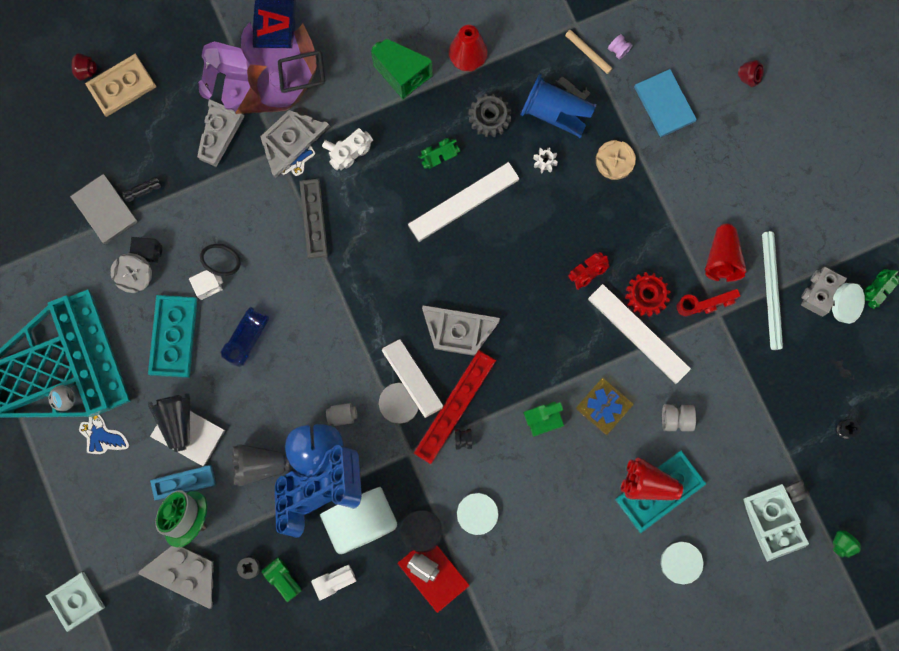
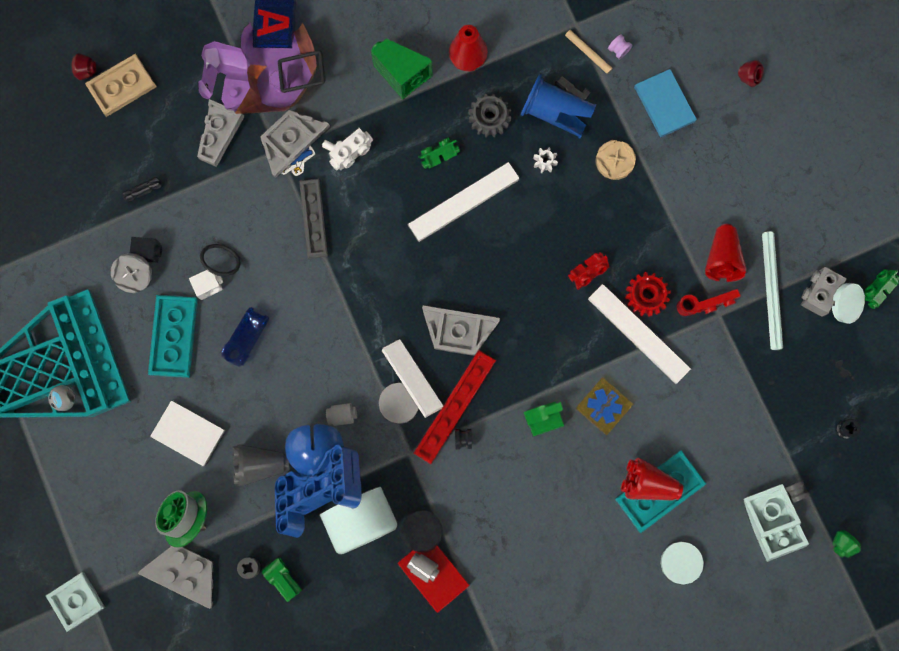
light grey tile [70,174,138,244] -> none
sticker [79,415,129,454] -> none
black cone [148,393,190,452] -> none
dark azure tile [150,465,216,501] -> none
white piece [311,565,356,601] -> none
light aqua tile [457,493,498,535] -> none
light grey wheel [662,404,696,432] -> none

